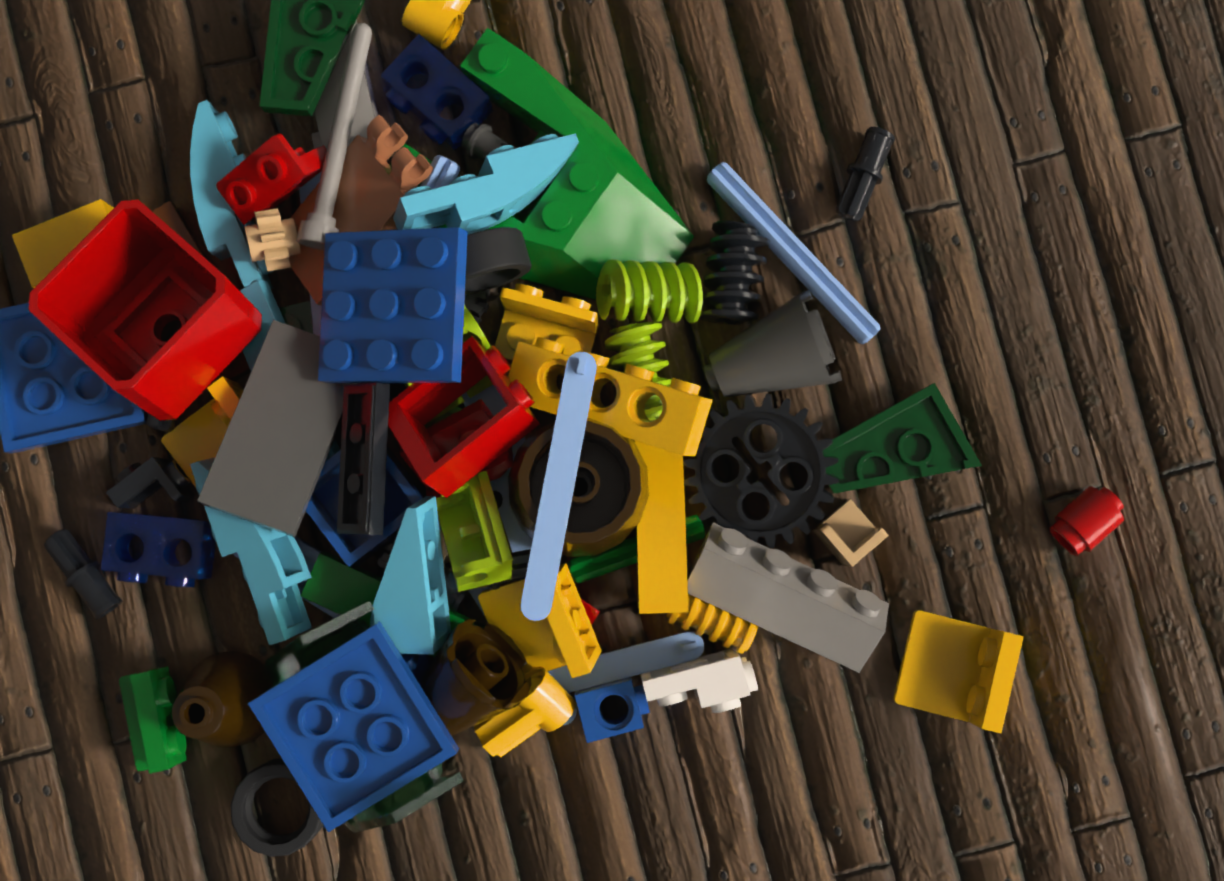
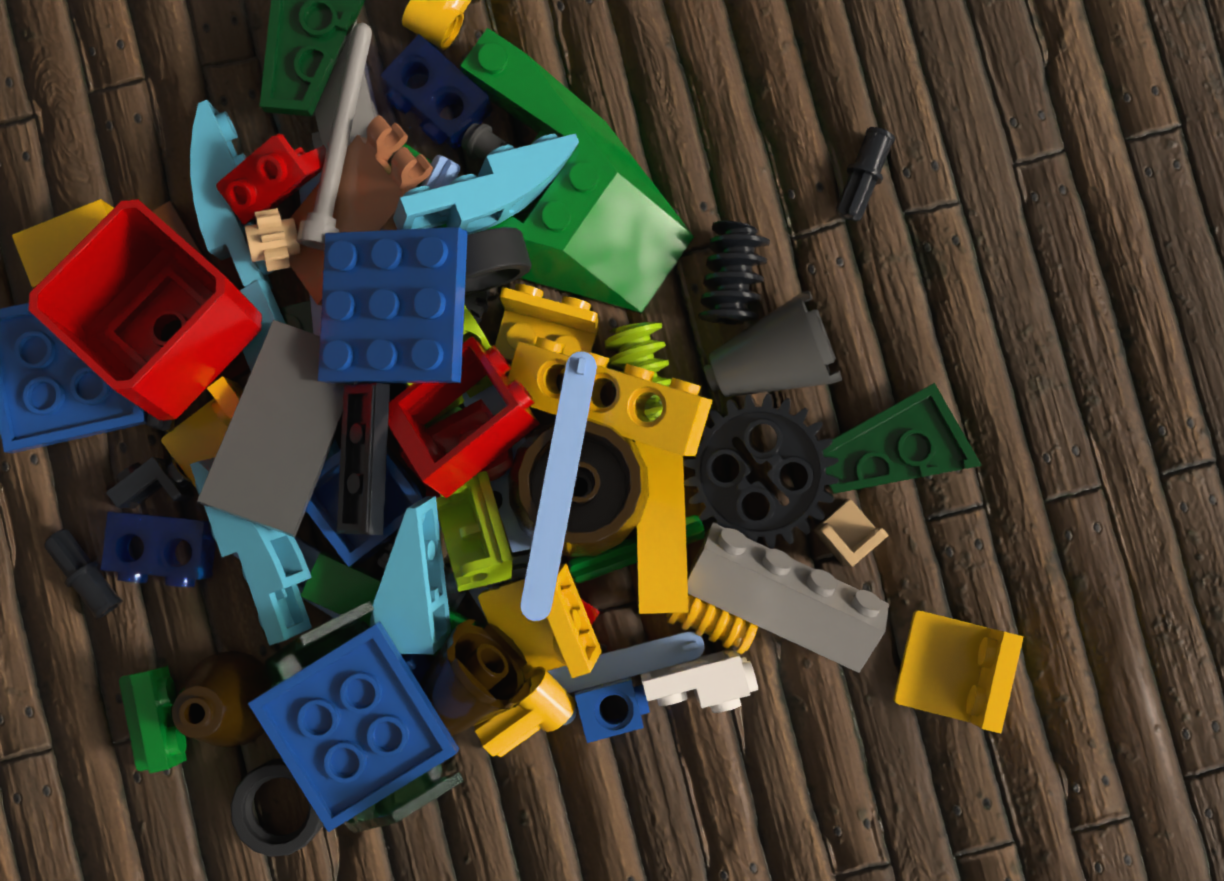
lime piece [596,259,703,323] -> none
light blue axle [707,162,880,344] -> none
red brick [1049,486,1124,556] -> none

